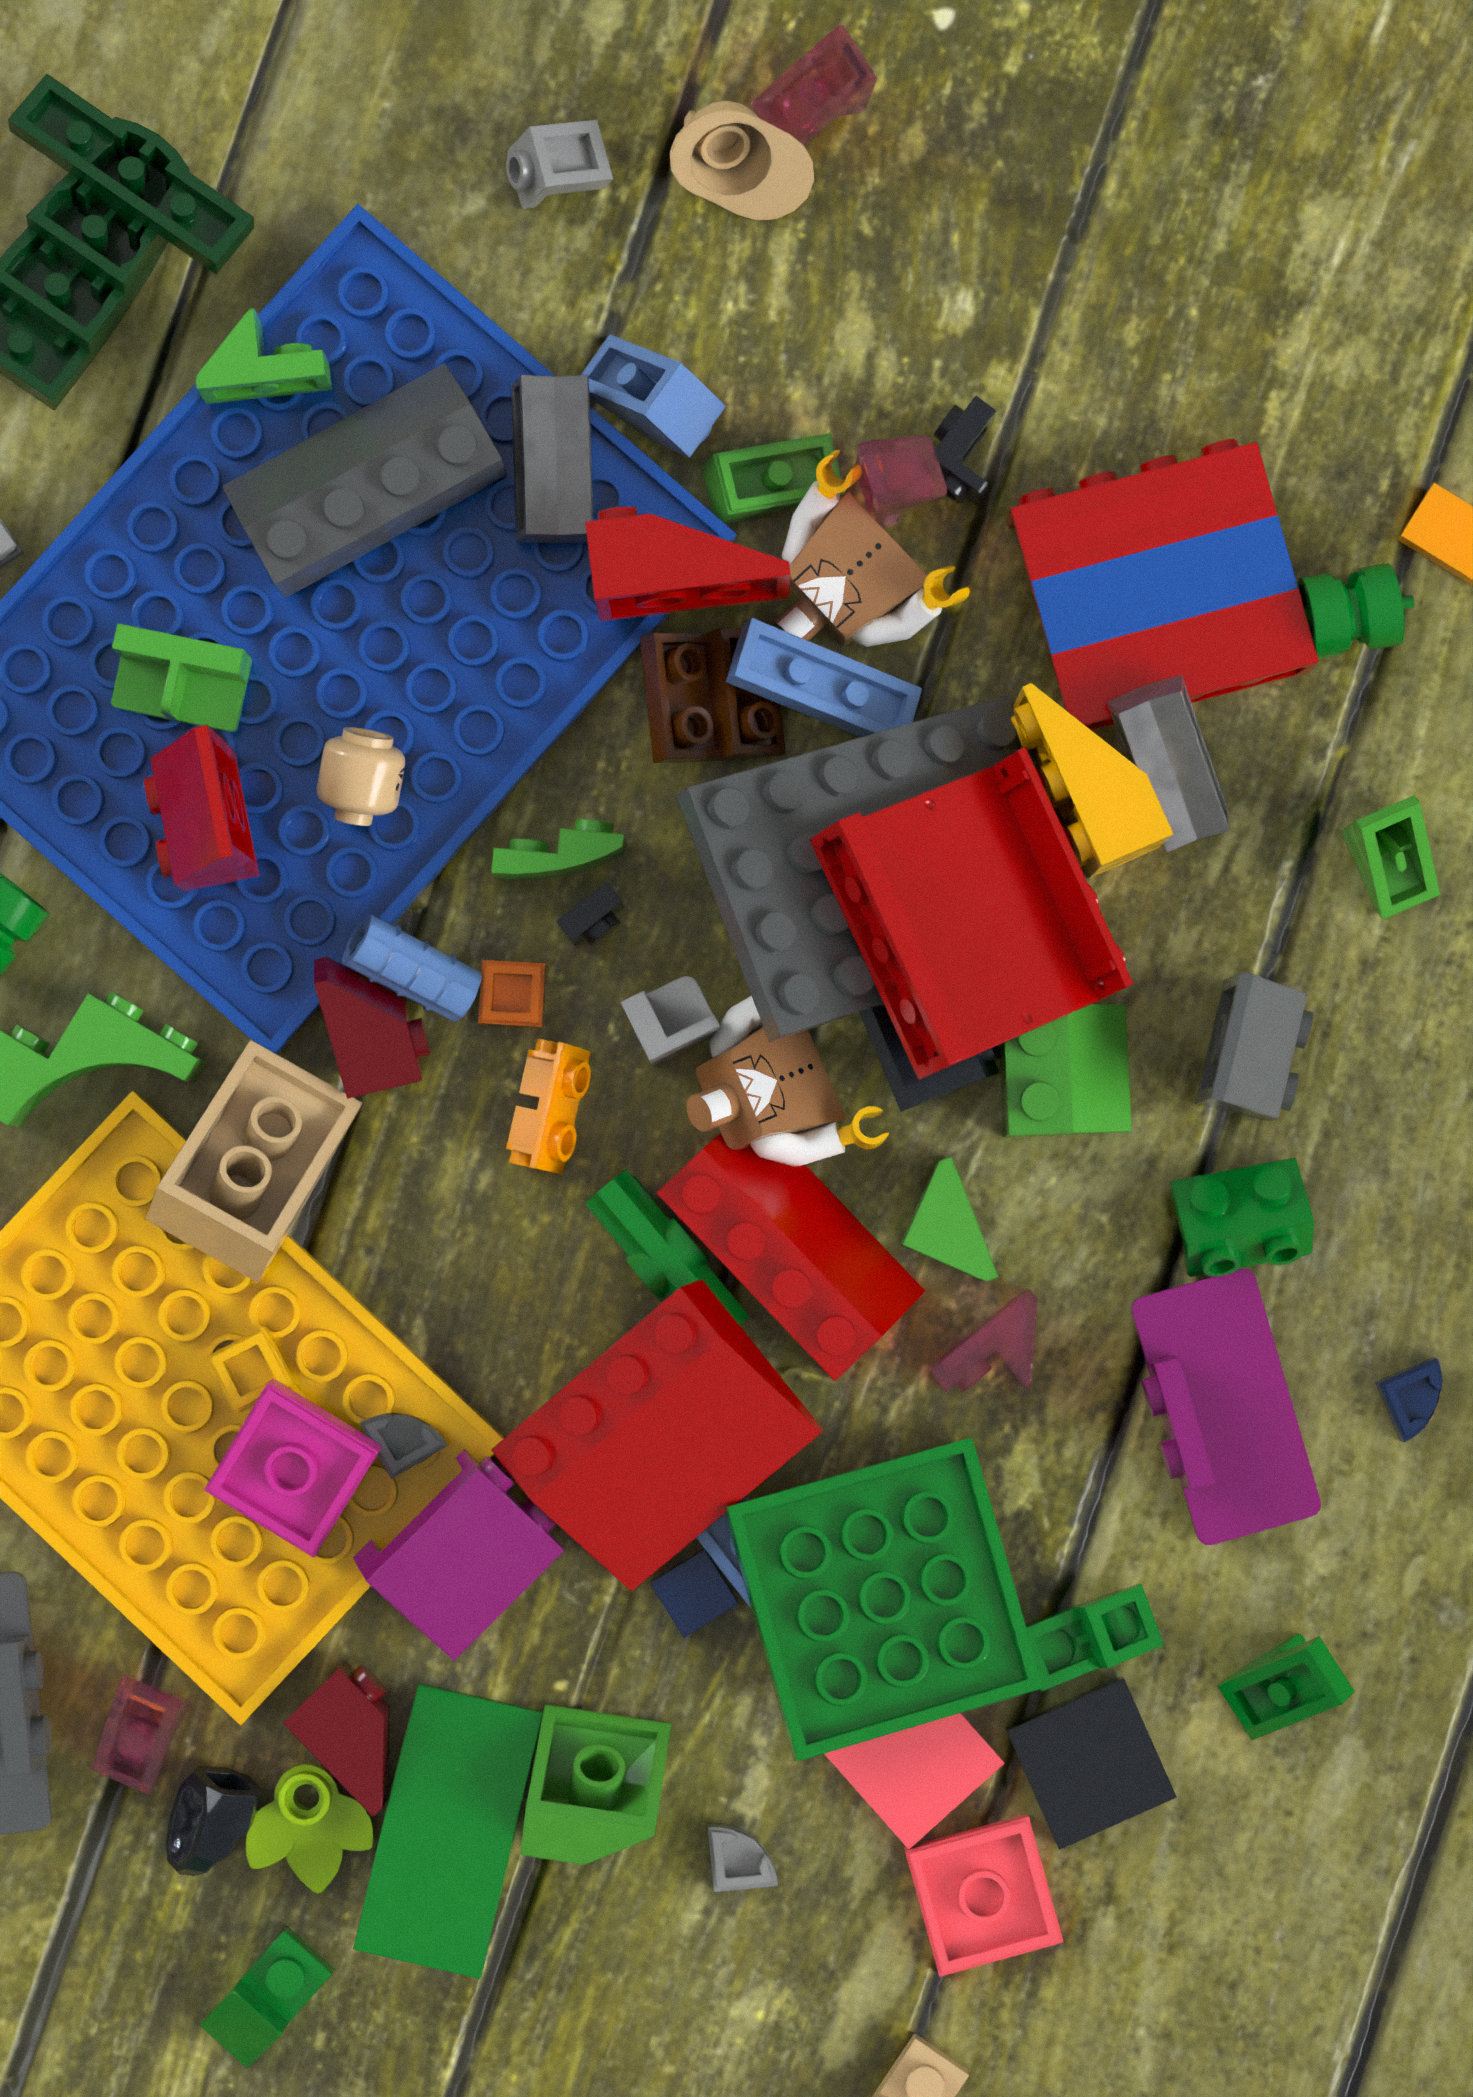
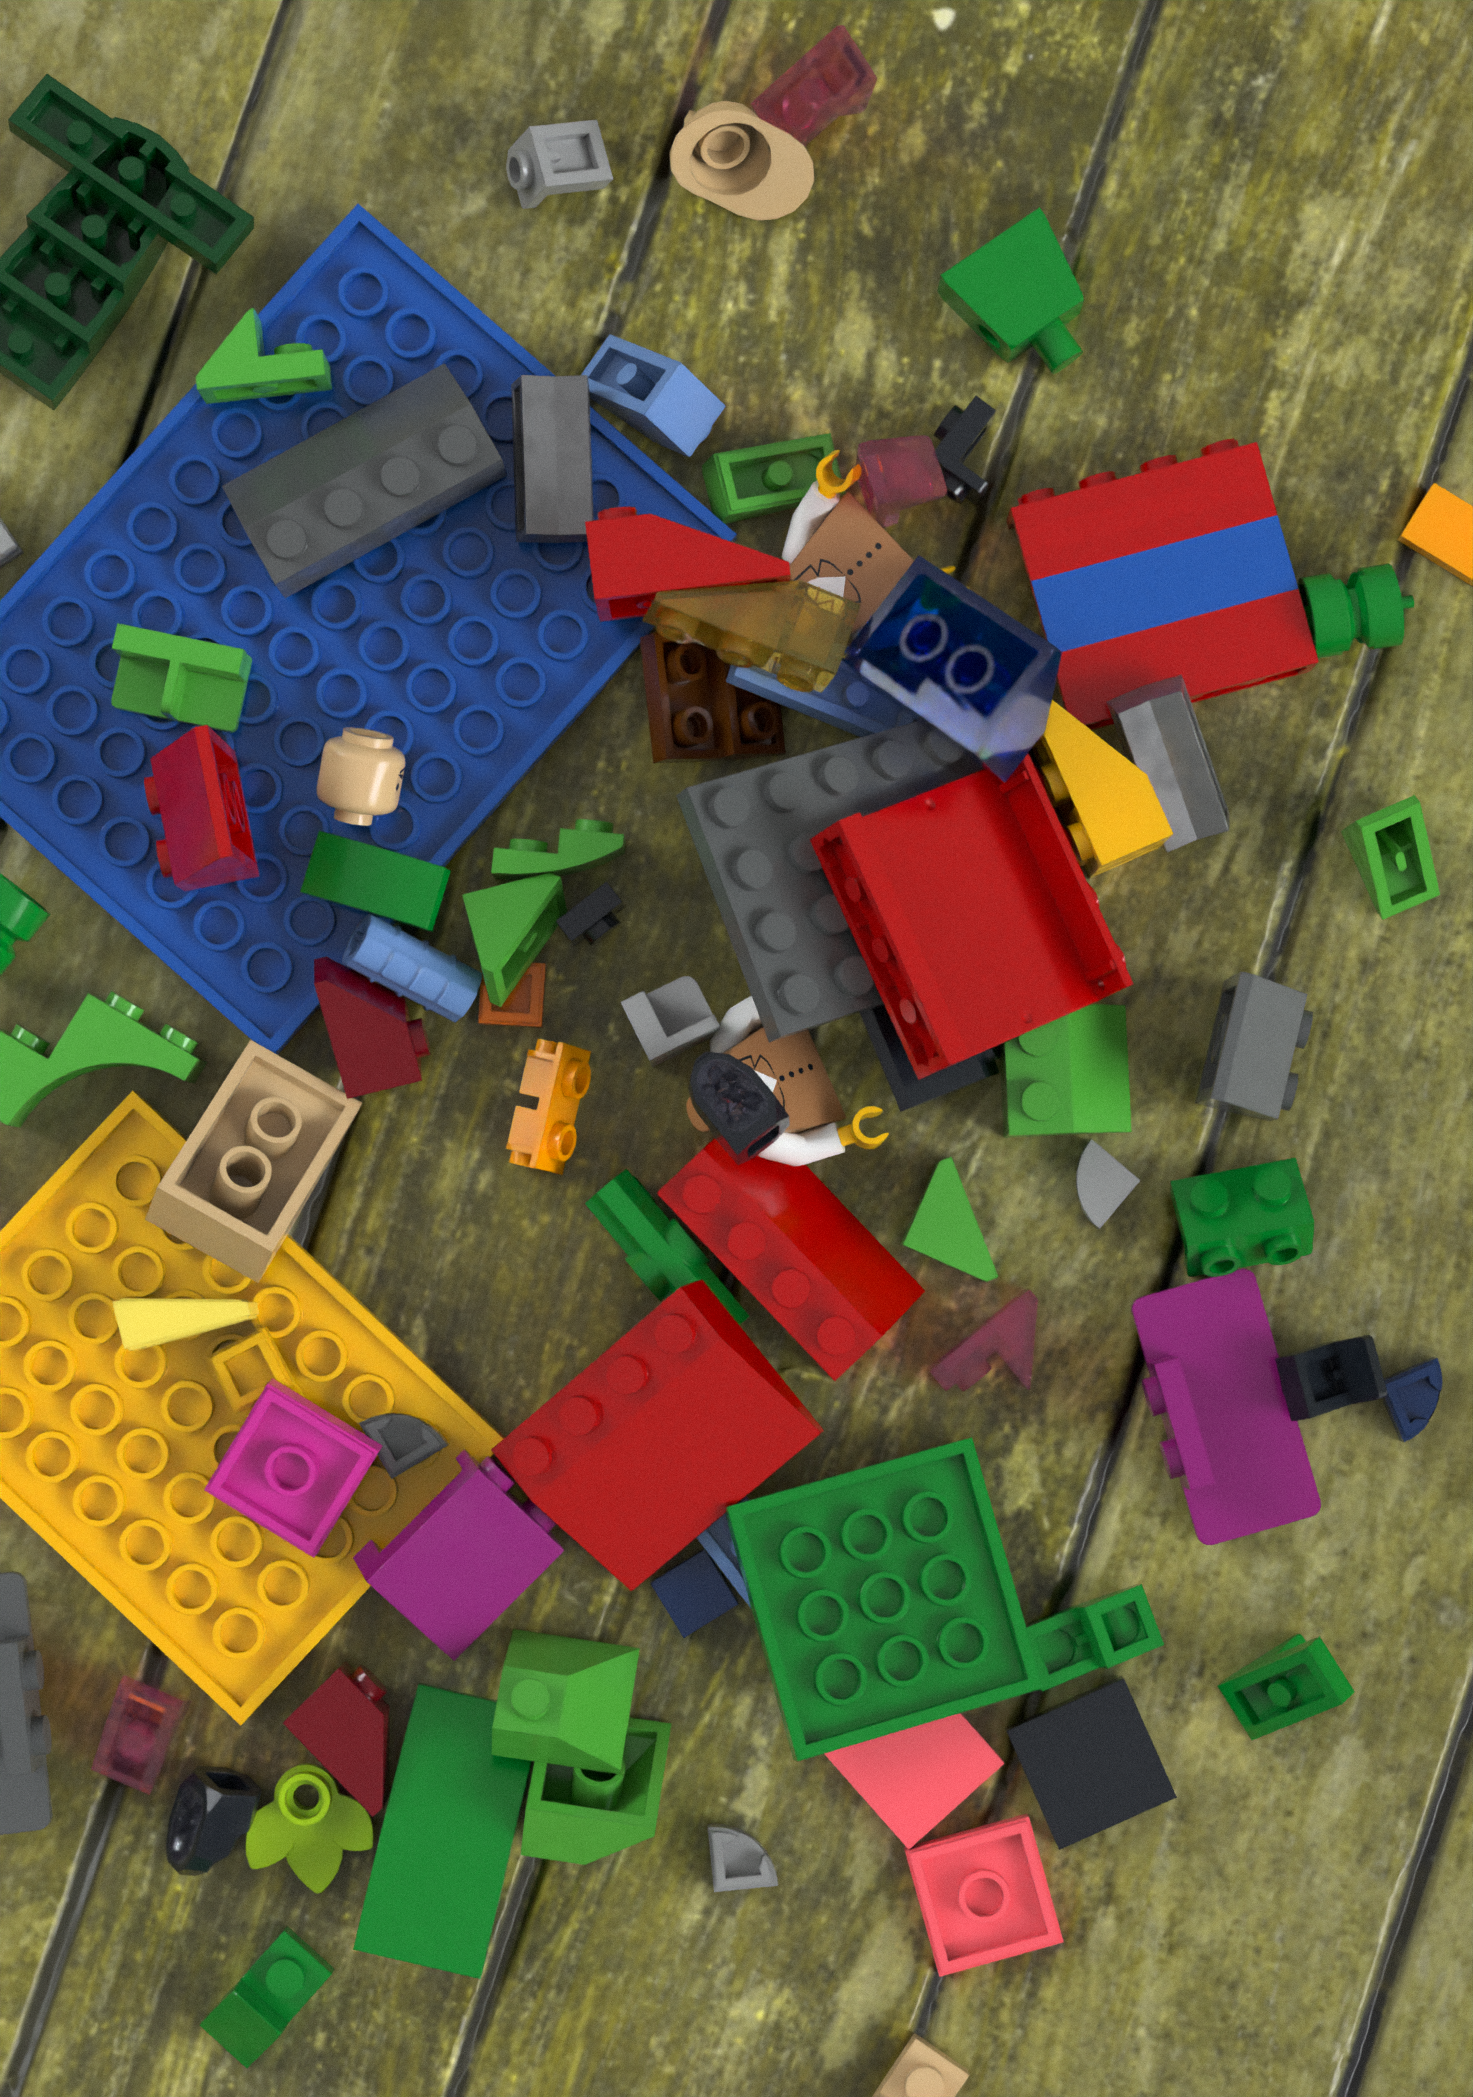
none -> light yellow slope [113,1298,259,1351]
none -> green slope [300,831,451,931]
none -> bright green slope [462,872,567,1007]
none -> bright green slope [491,1629,640,1774]
none -> clear yellow slope [642,580,861,693]
none -> rock [688,1052,790,1165]
none -> clear blue slope [839,555,1062,782]
none -> green torso [937,207,1084,374]
none -> light grey tile [1076,1139,1141,1229]
none -> black bracket [1275,1335,1387,1422]

